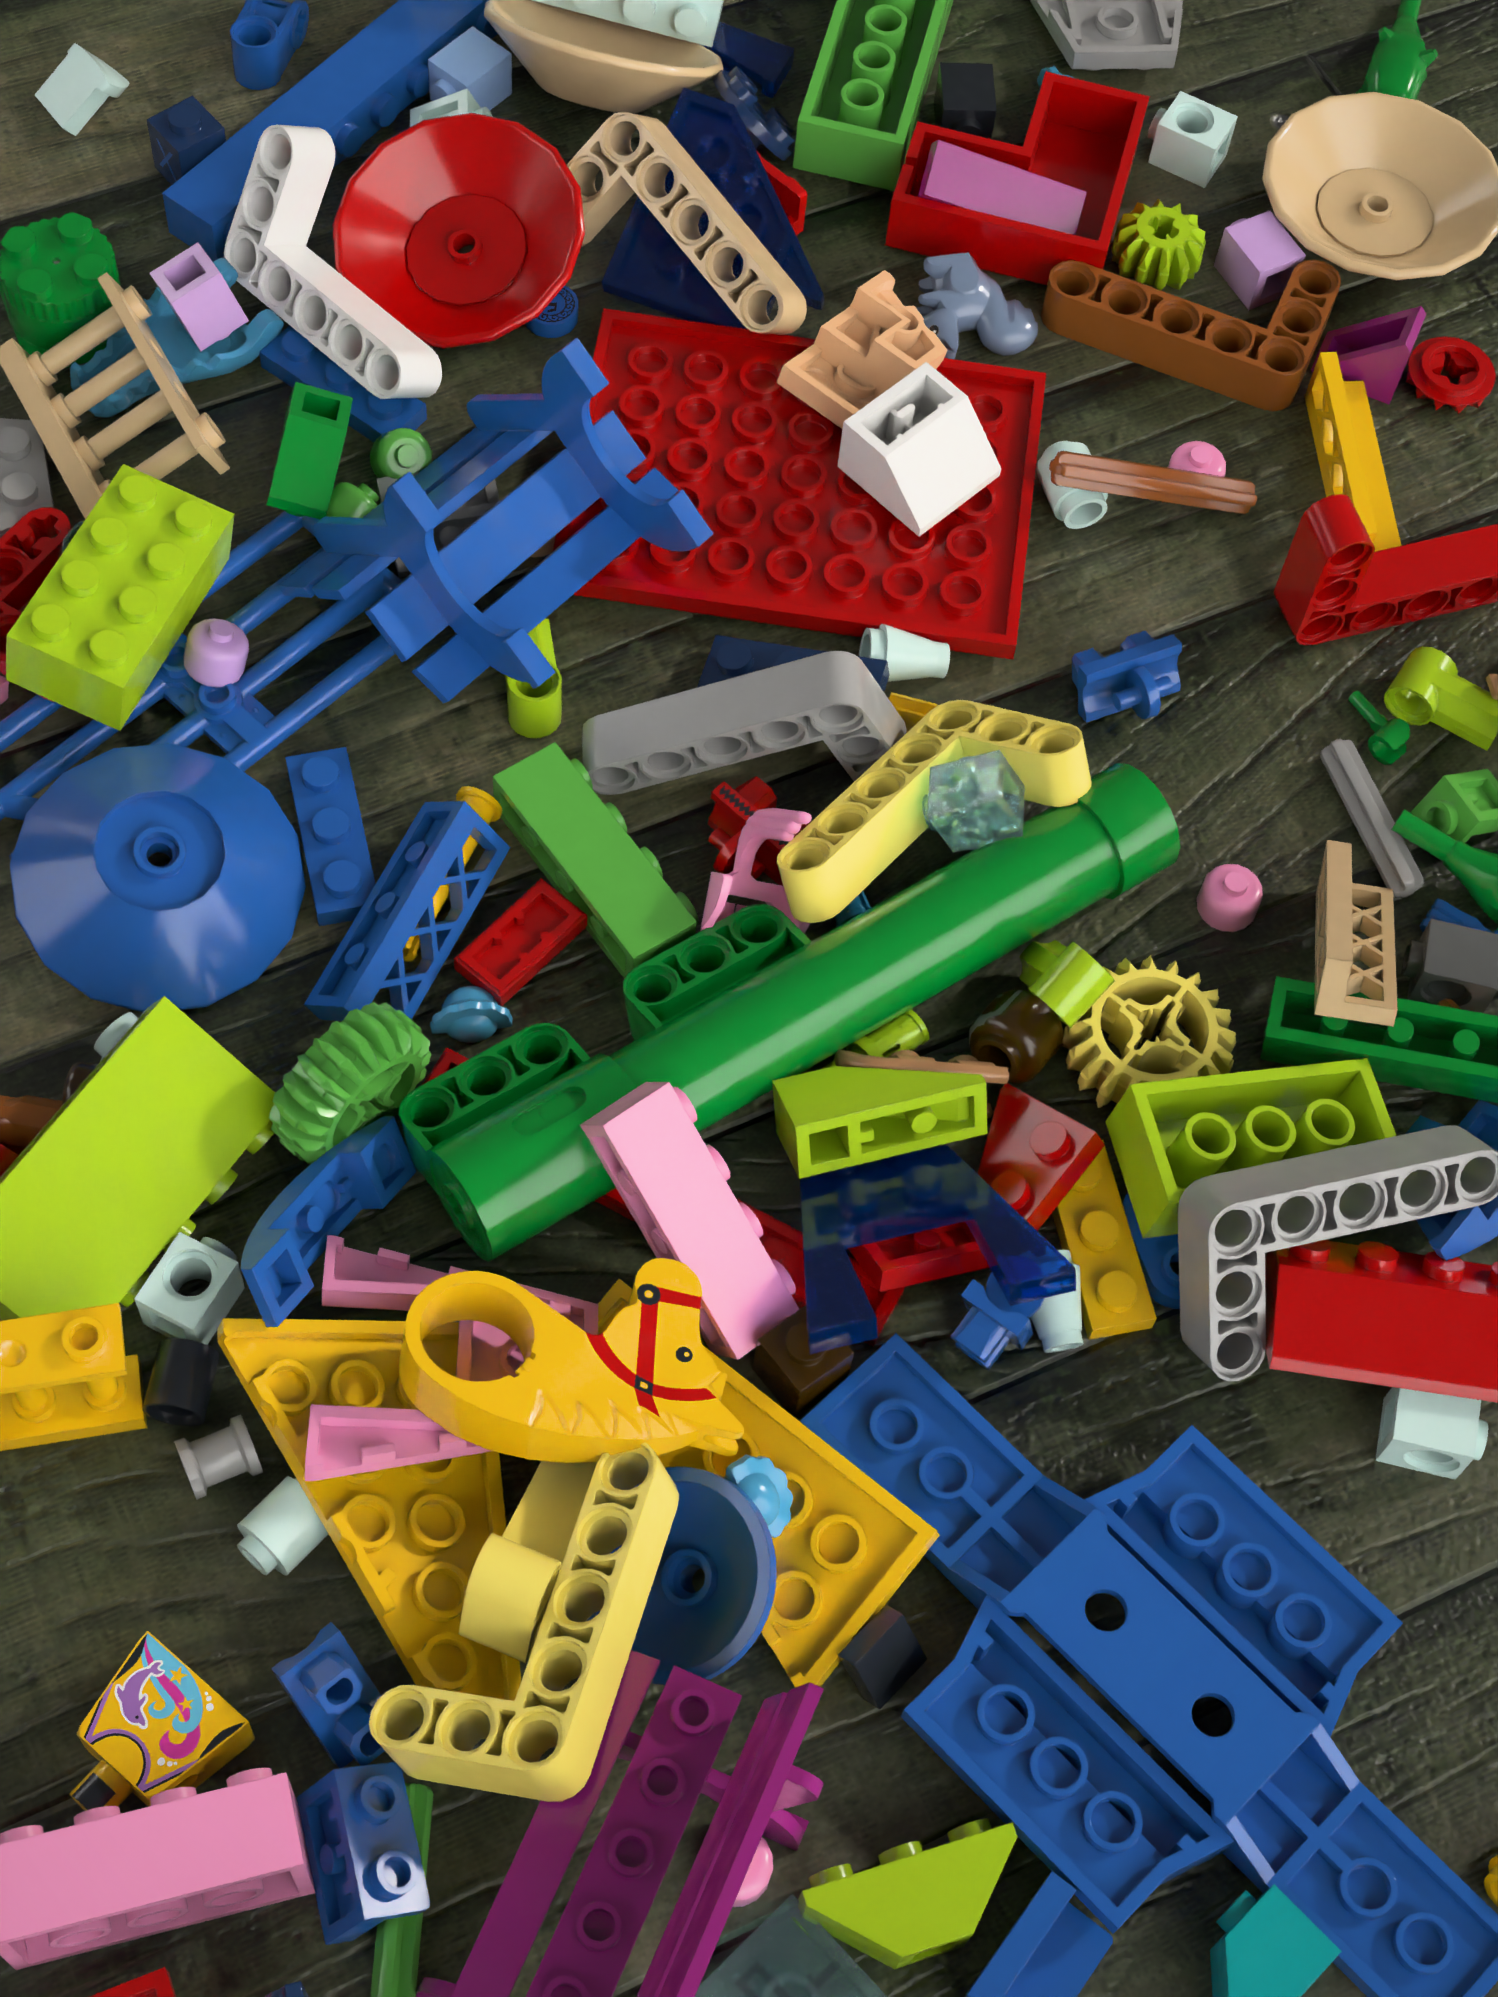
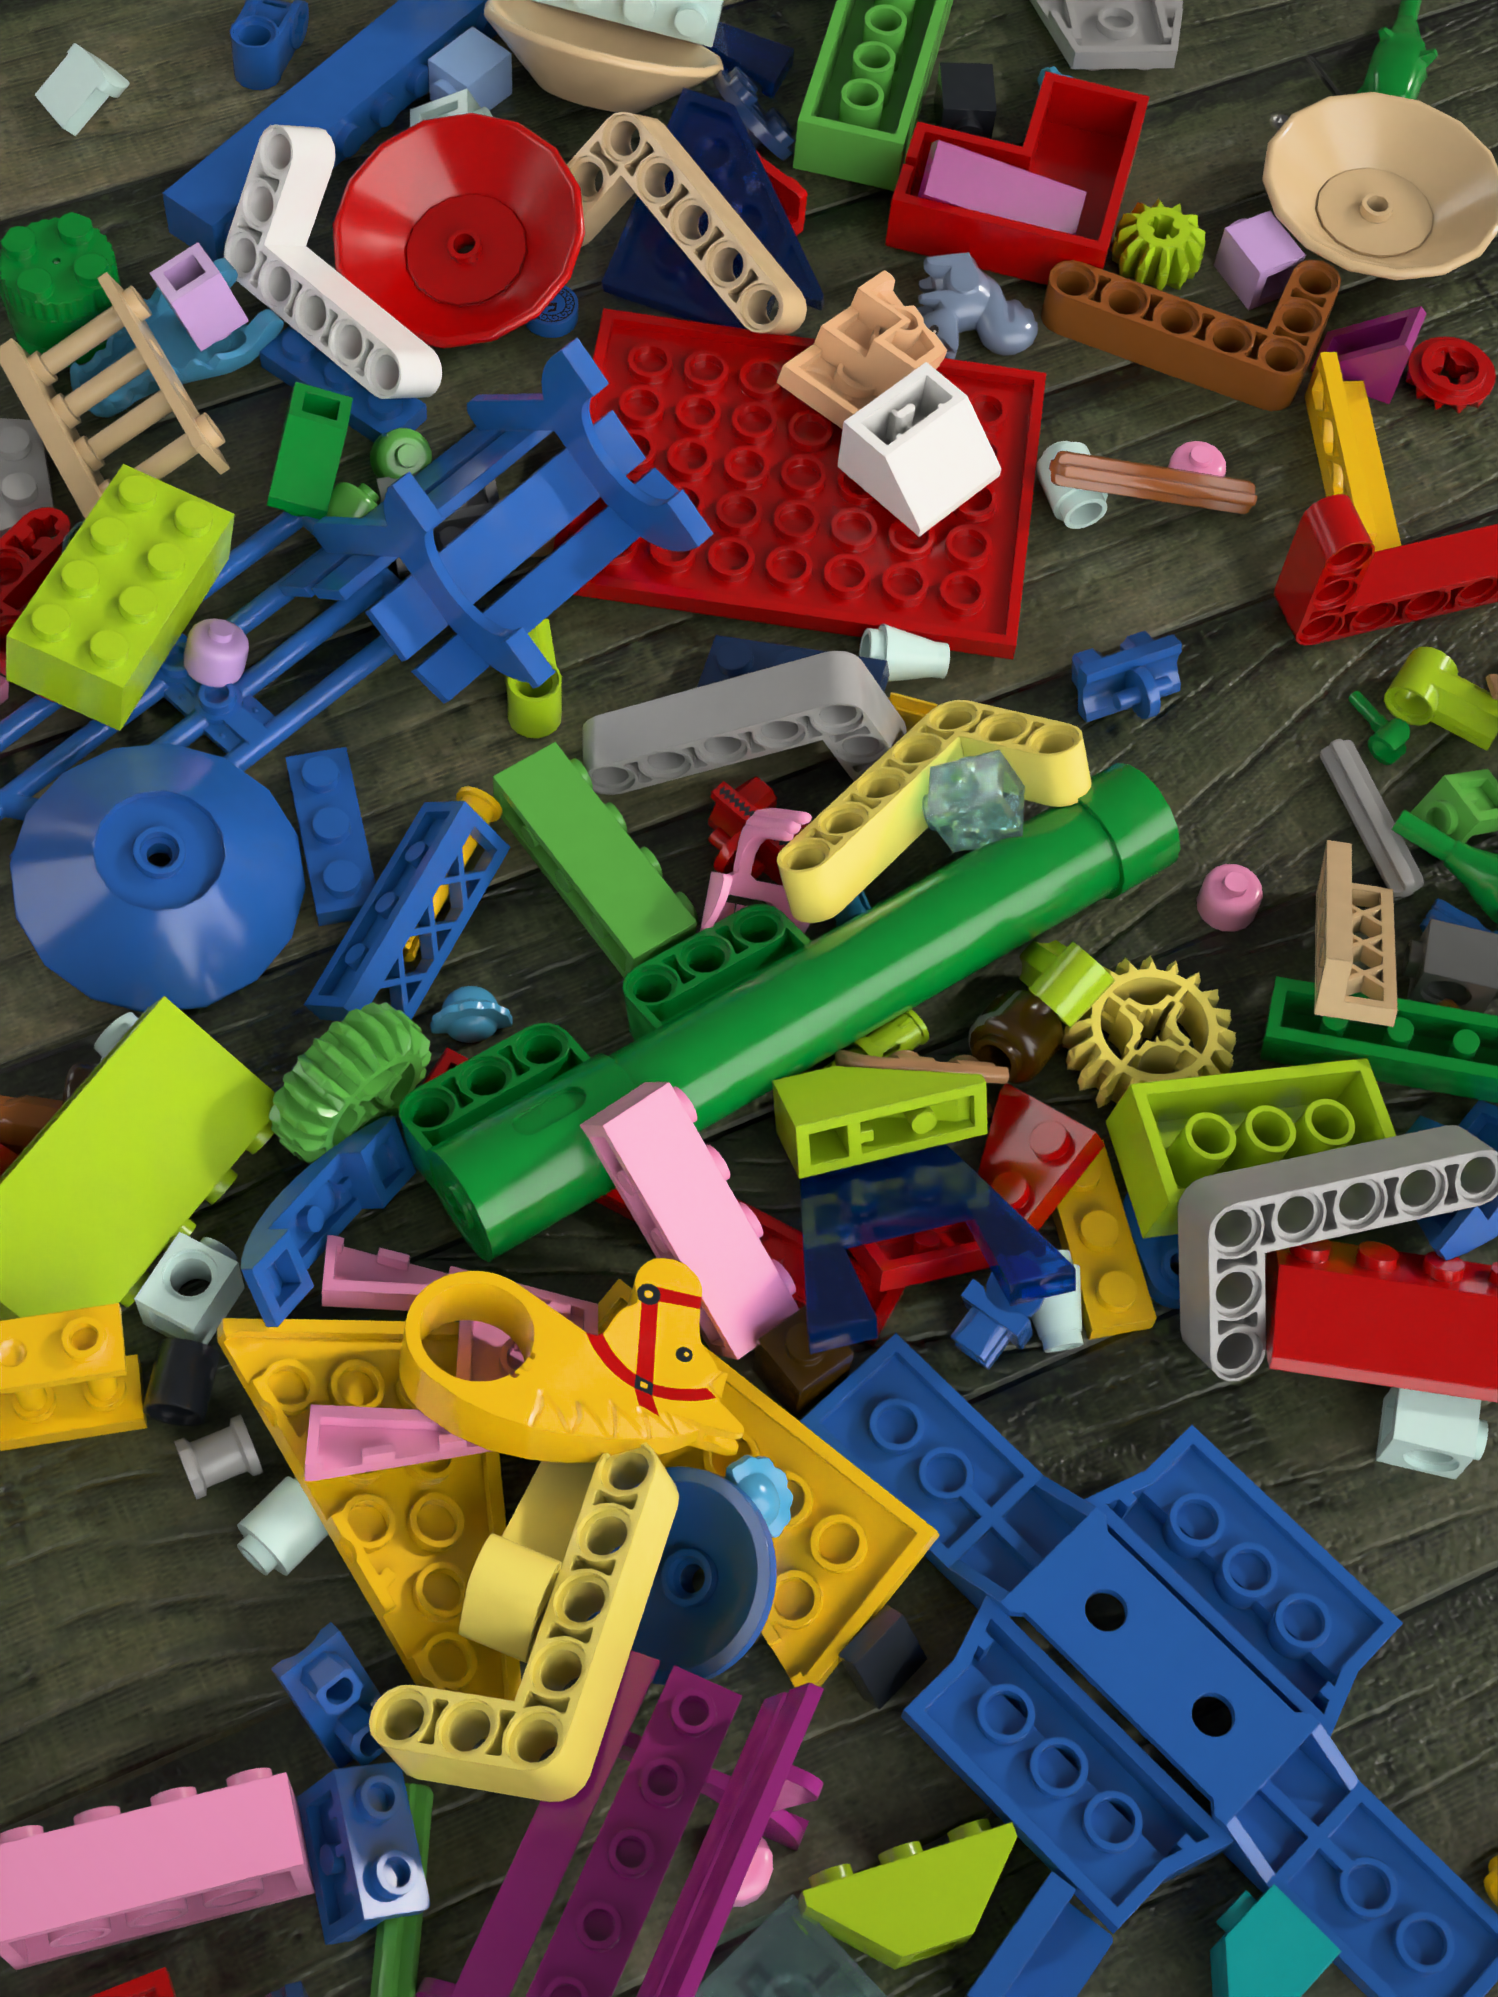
torso [69,1631,255,1811] -> none
dark blue brick [147,95,226,185] -> none
red plate [454,878,588,1006] -> none
light aqua brick [1147,91,1238,188] -> none

